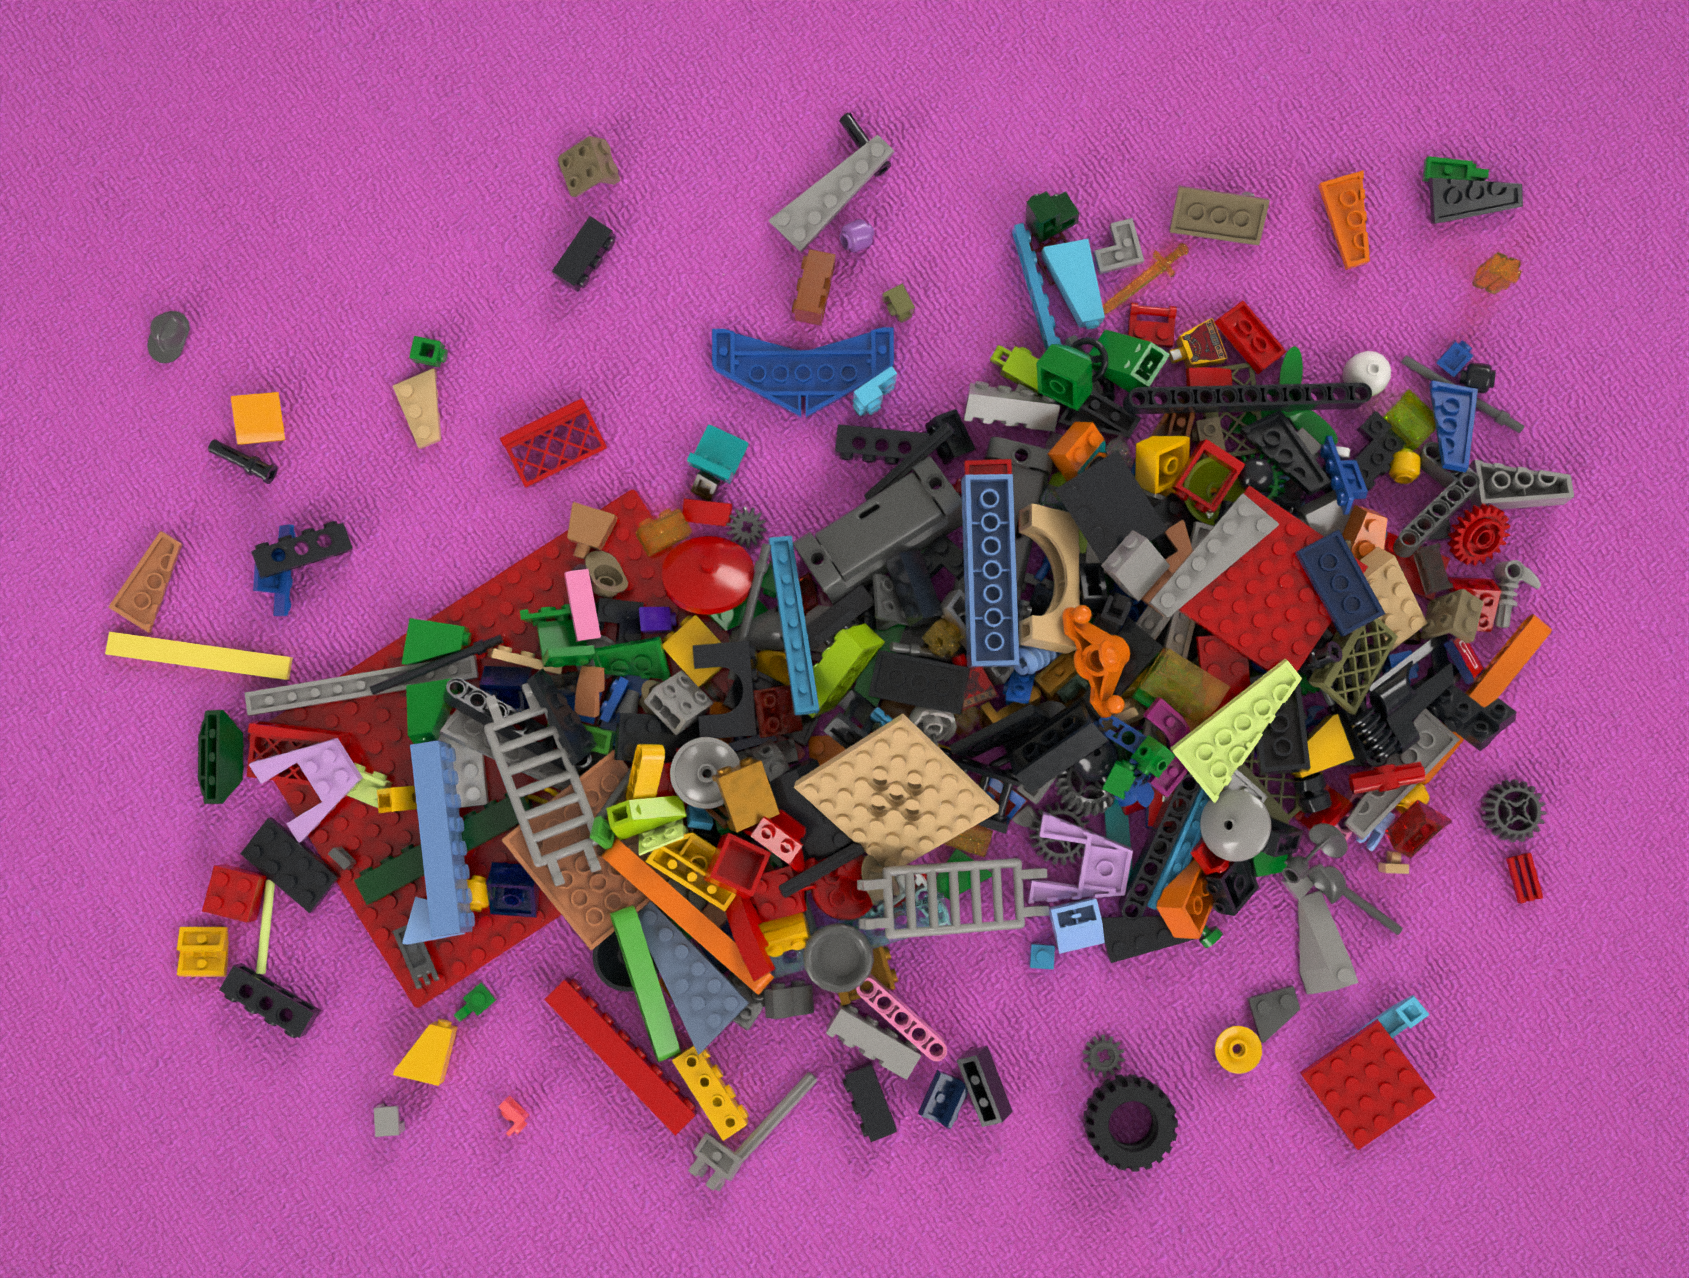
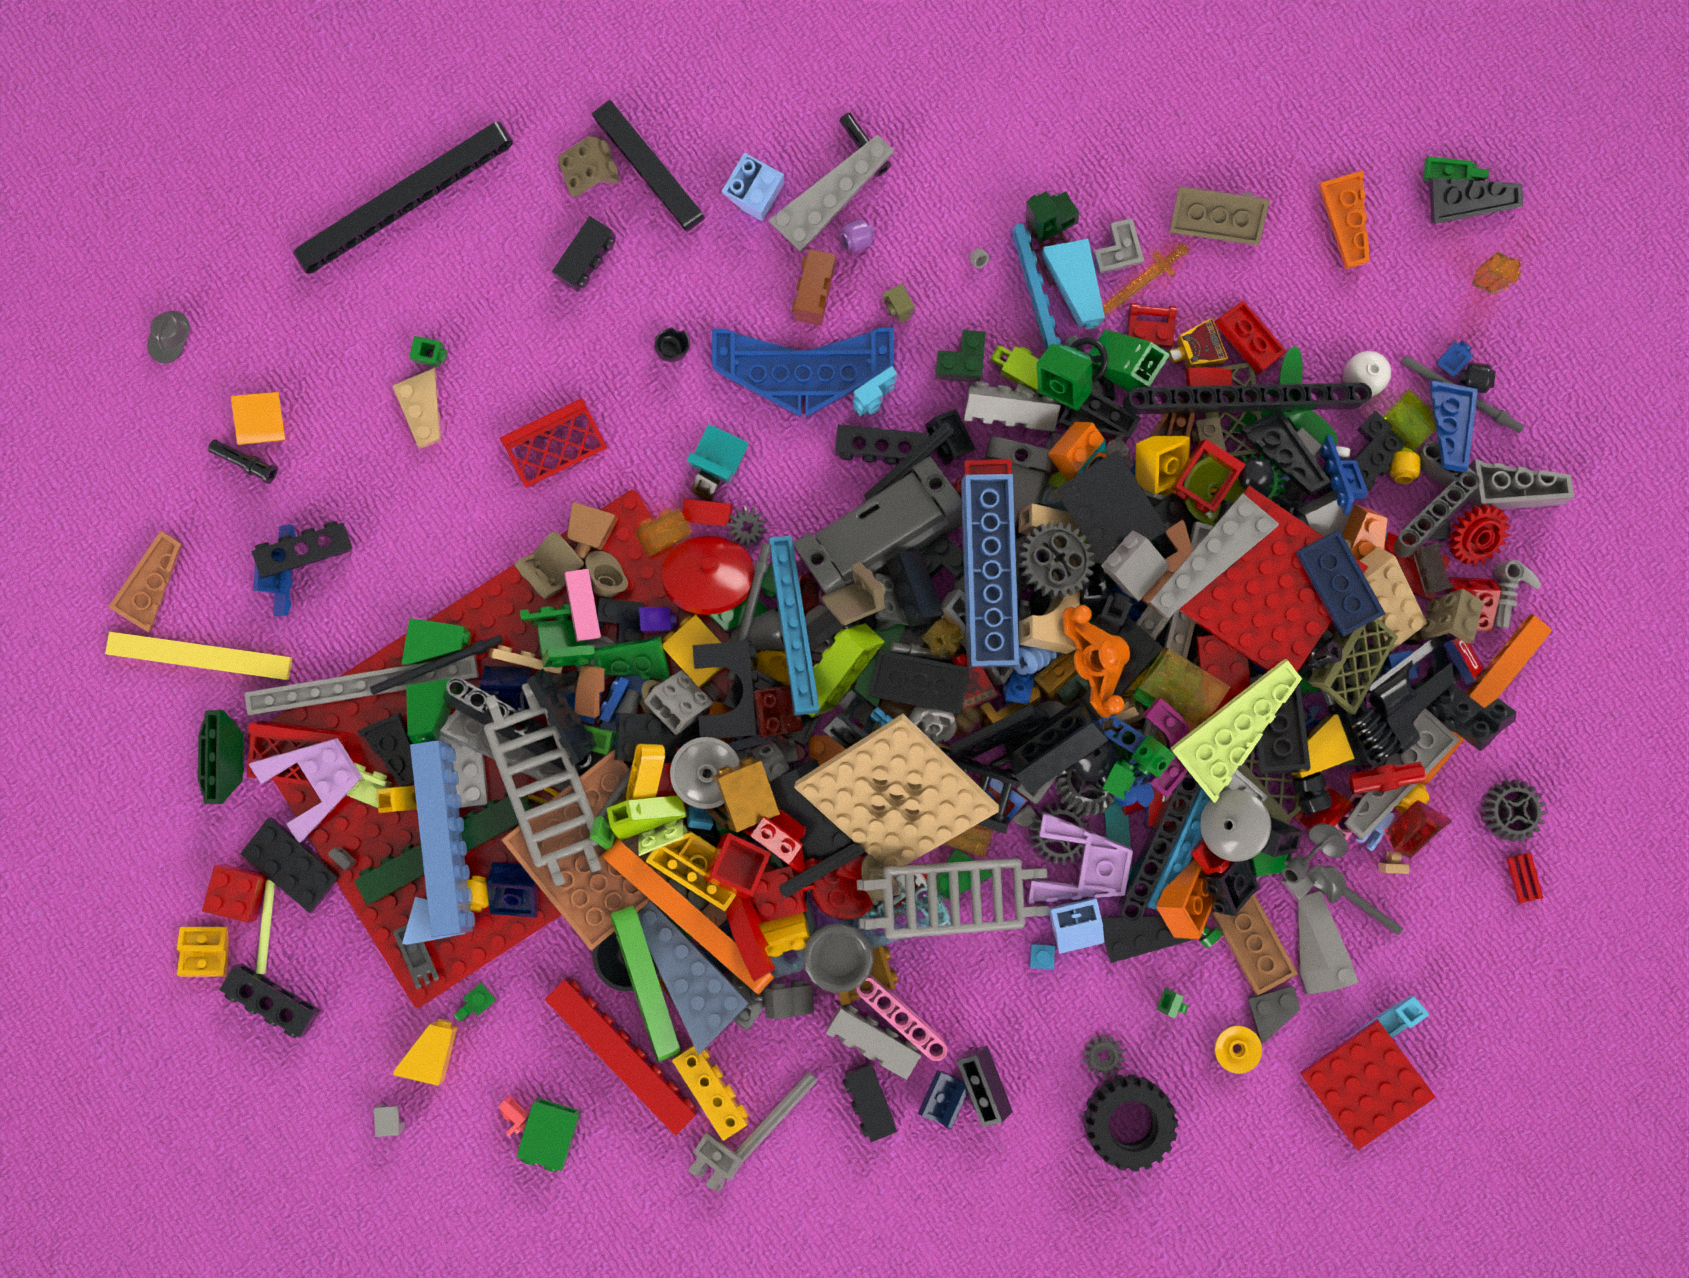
none -> black beam [293,122,513,274]
none -> black wing [357,713,414,787]
none -> dark tan bracket [514,531,584,599]
none -> green brick [516,1097,582,1172]
none -> black beam [591,99,705,233]
none -> black hair [654,327,690,362]
none -> light blue slope [722,153,785,222]
none -> dark tan bracket [822,562,886,625]
none -> dark green brick [935,330,986,382]
none -> light grey hinge [969,248,989,268]
none -> dark grey gear [1018,521,1095,599]
none -> green tile [1156,988,1189,1019]
none -> medium nougat tile [1211,893,1298,996]

